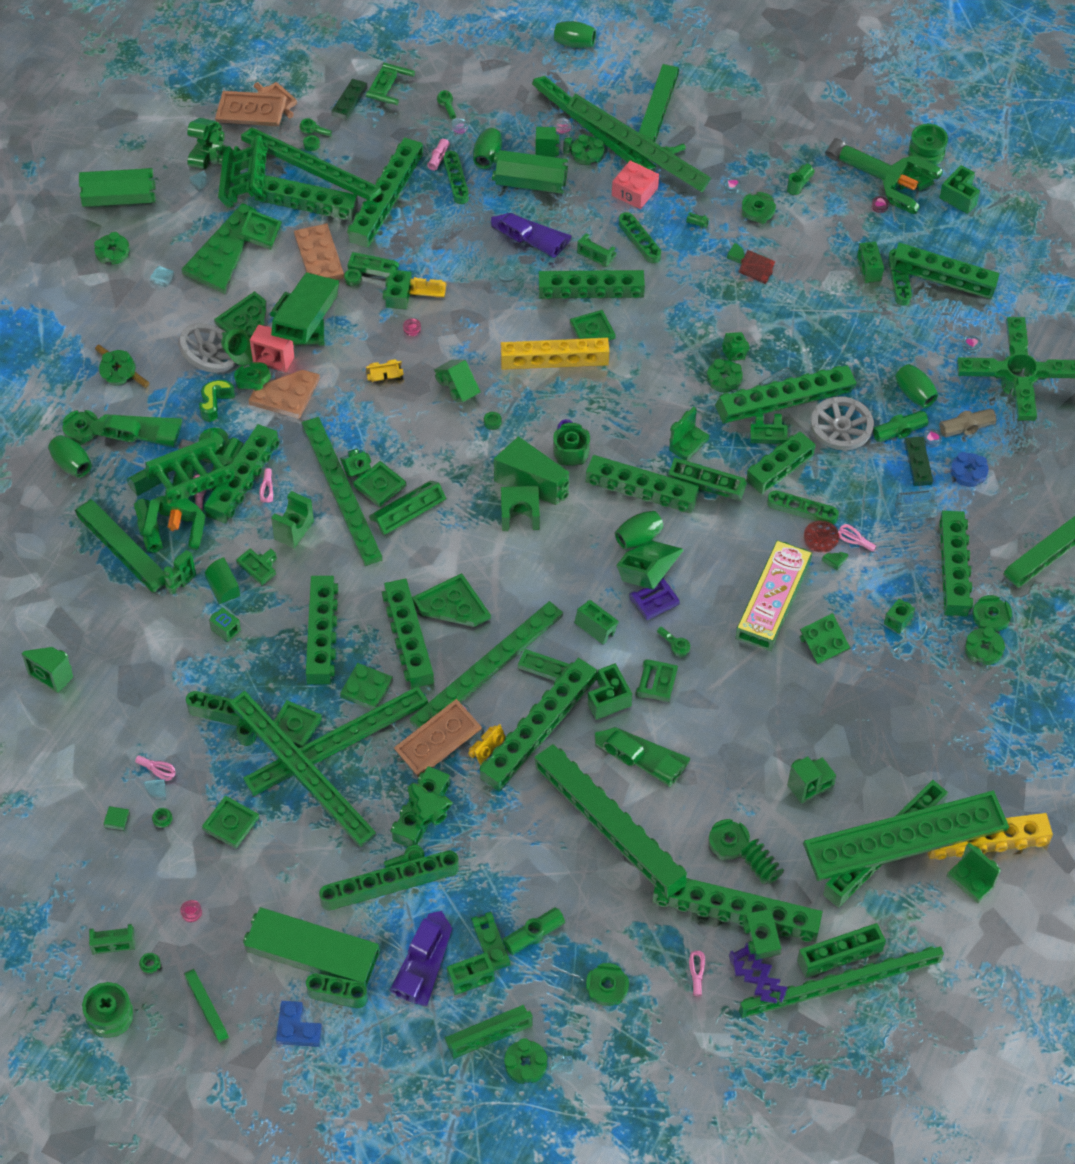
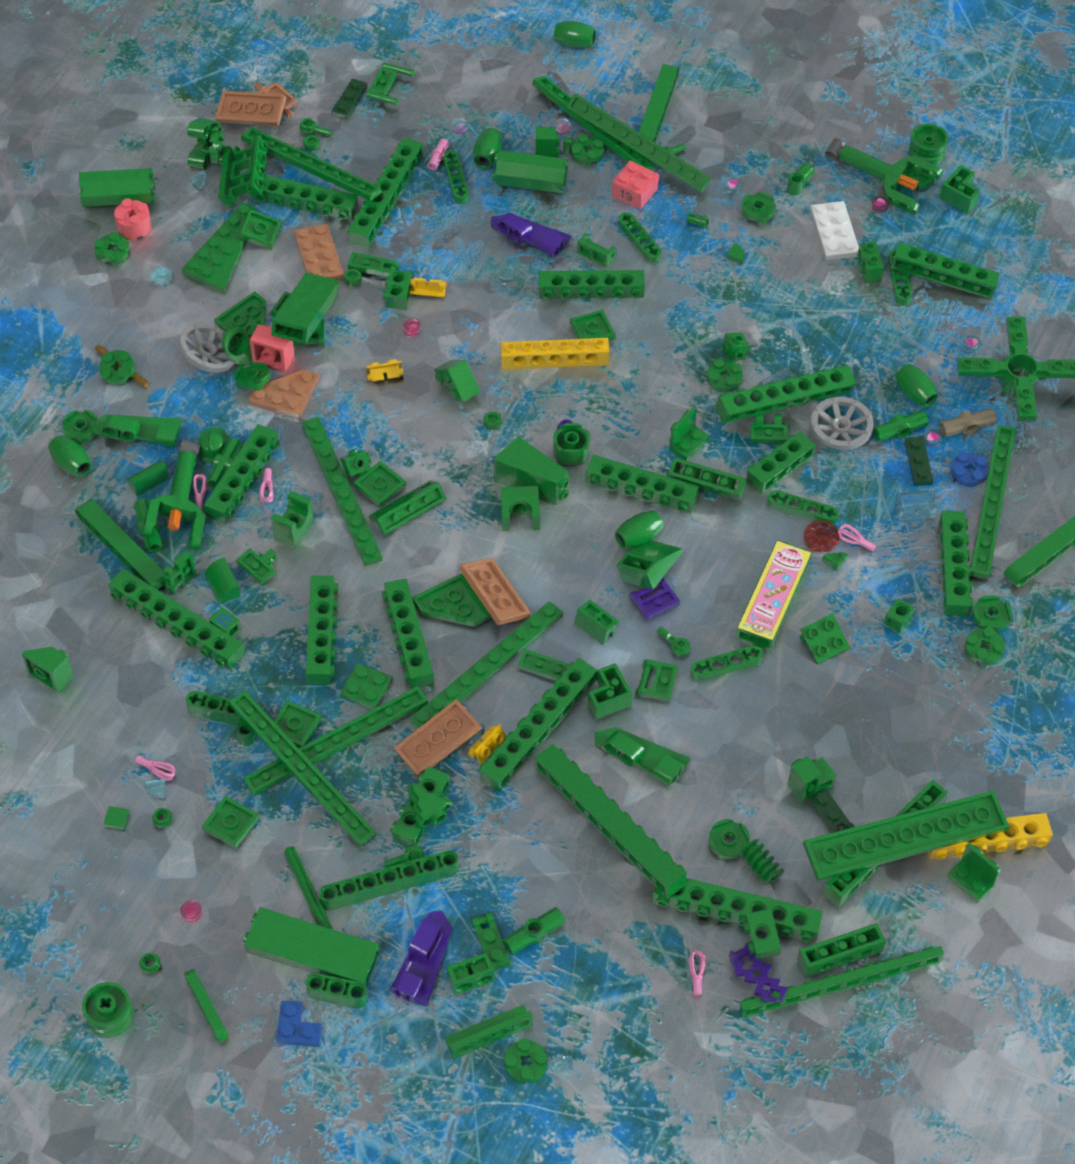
green hinge [89,924,135,955] -> none
green fence [145,437,234,504] -> none
green animal [199,380,235,422] -> none
green plate [437,90,456,119] -> none
green plate [586,963,629,1006] -> none
clear red piece [738,250,775,284] -> none
none -> green brick [108,568,245,670]
none -> coral brick [114,199,152,240]
none -> green axle [284,846,333,930]
none -> nougat plate [459,558,531,625]
none -> green beam [690,645,763,681]
none -> dark green plate [808,788,855,833]
none -> white plate [810,201,859,260]
none -> green plate [971,425,1016,579]

